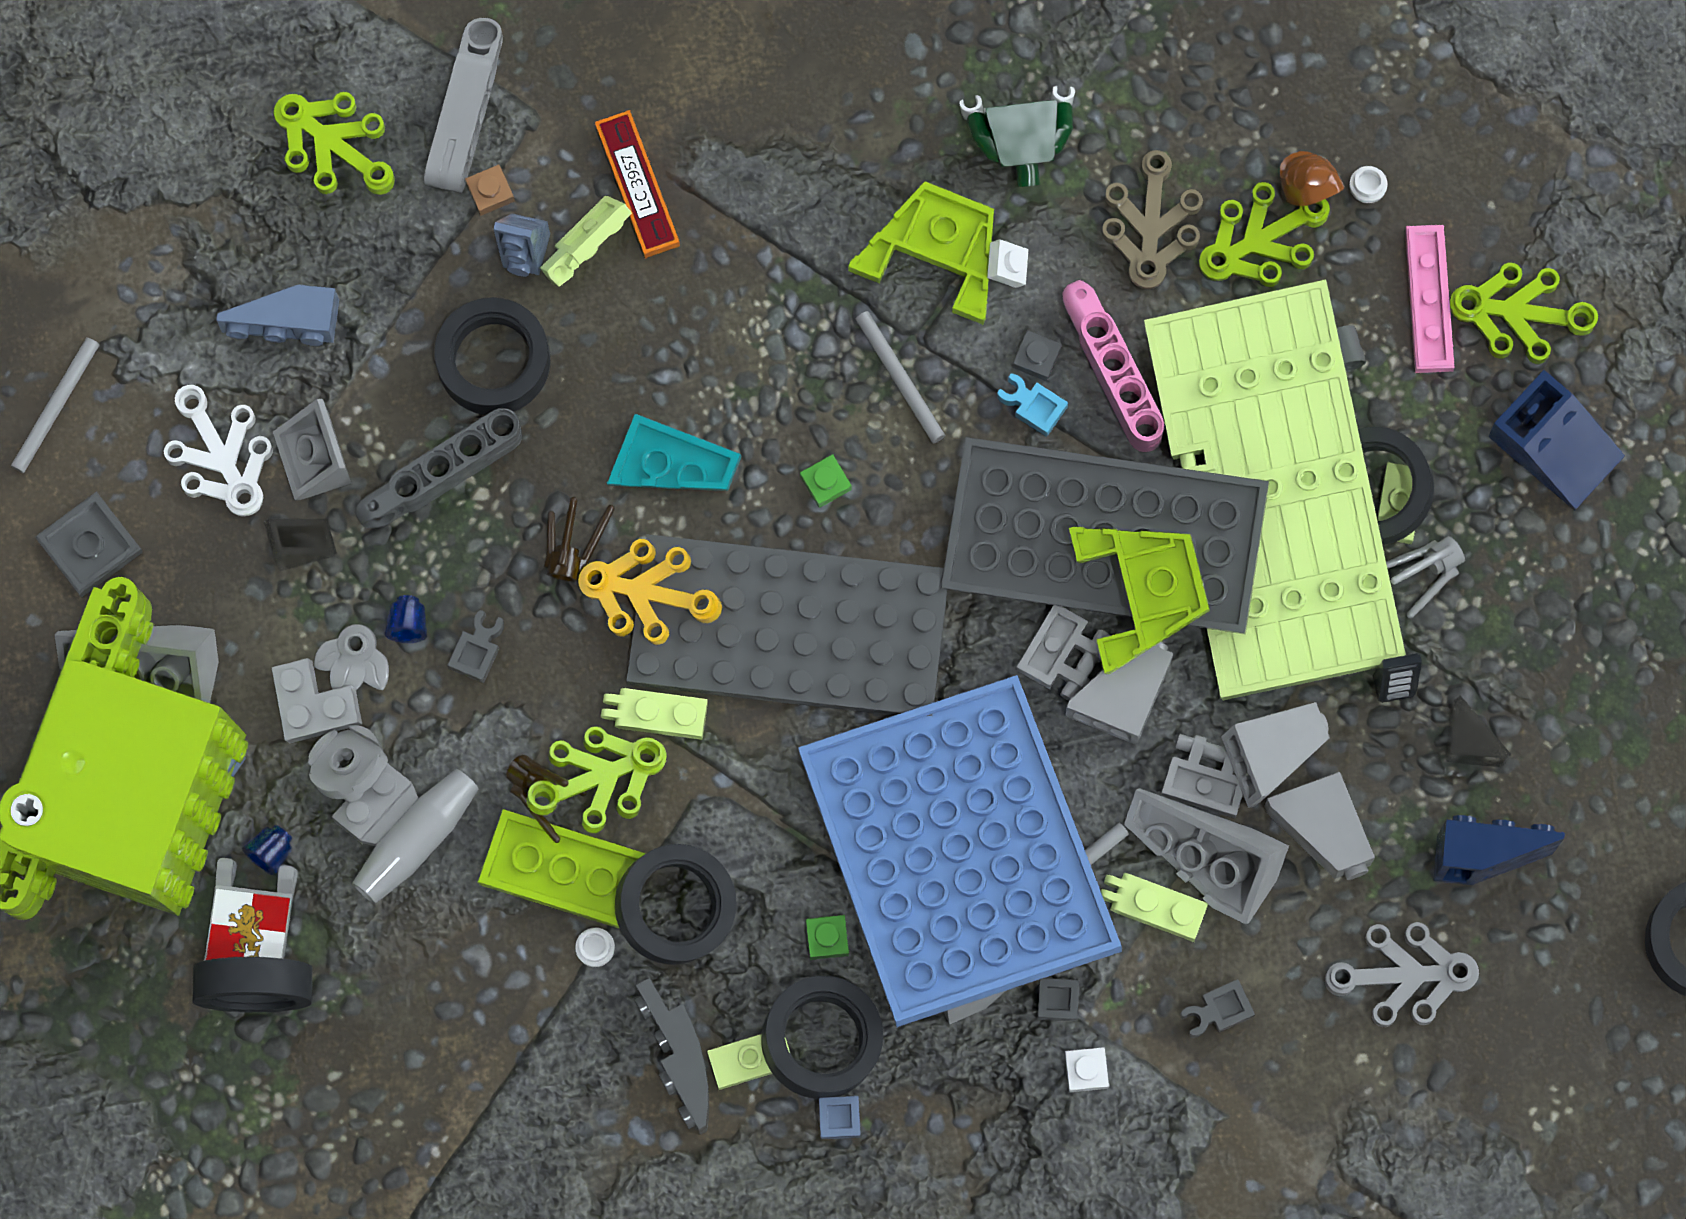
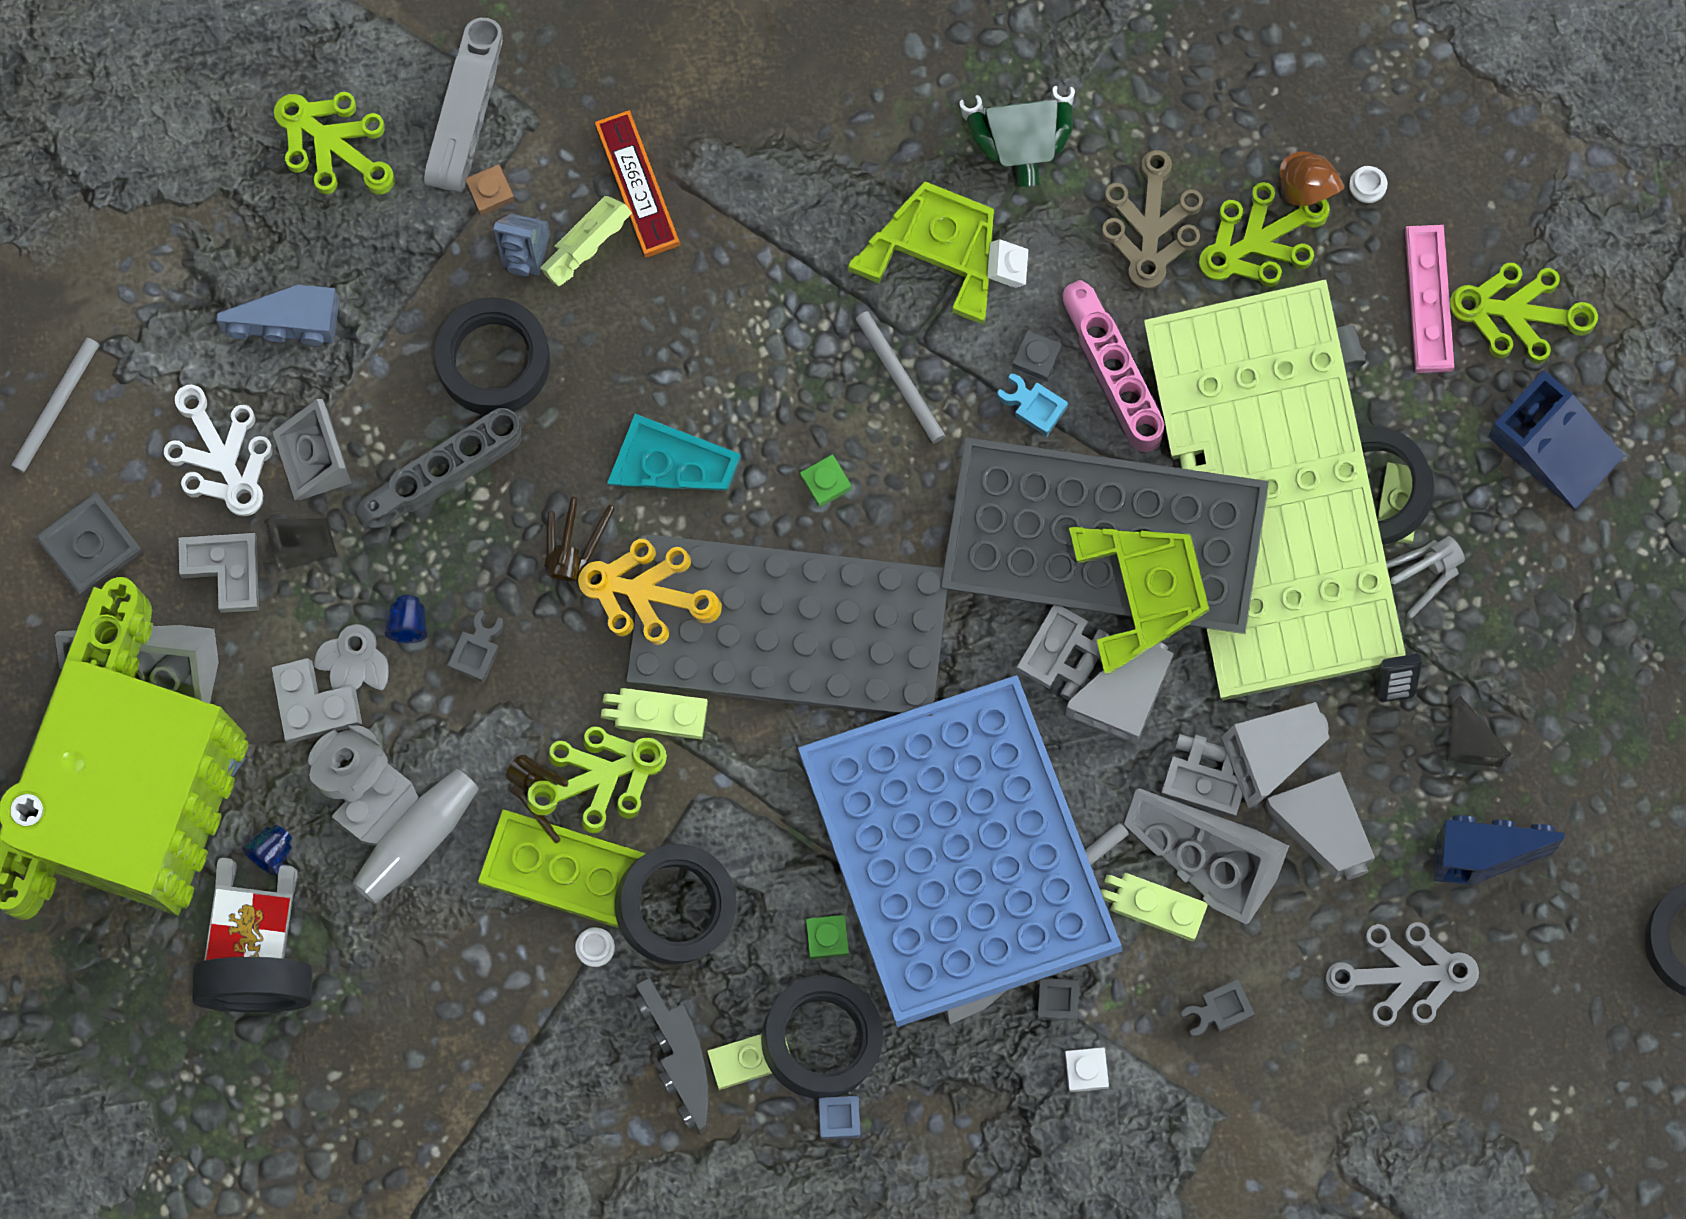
none -> light grey plate [178,533,259,613]

